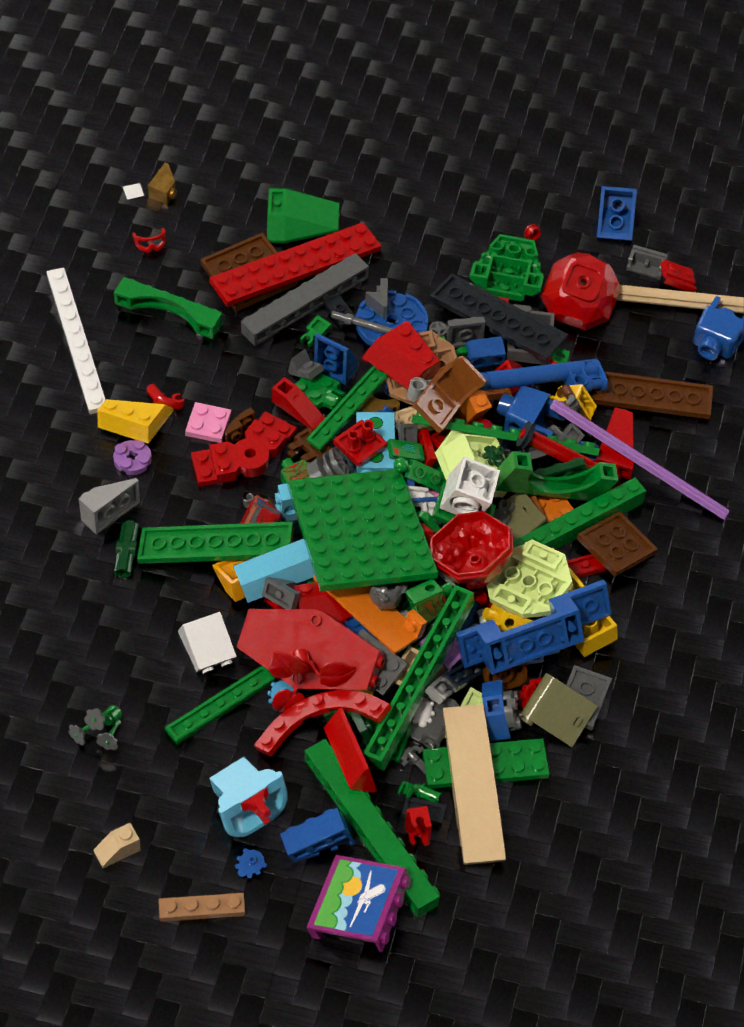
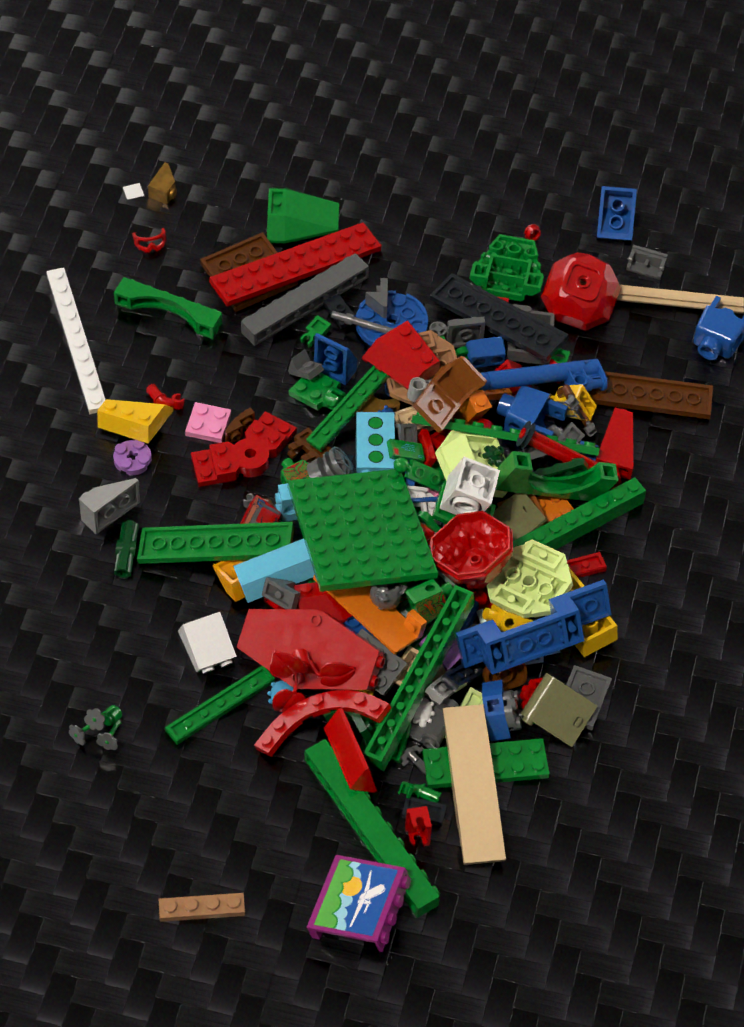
tan slope [94,823,141,868] -> none
medium azure piece [210,757,288,838] -> none
blue piece [235,849,267,878] -> none
red slope [272,377,325,431] -> none
blue wedge [280,808,357,862] -> none
red plate [333,420,387,467] -> none
dark grey plate [493,499,515,526] -> none
medium lavender axle [550,399,729,519] -> none
reddish brown plate [576,511,658,577] -> none
red plate [660,259,697,292] -> none

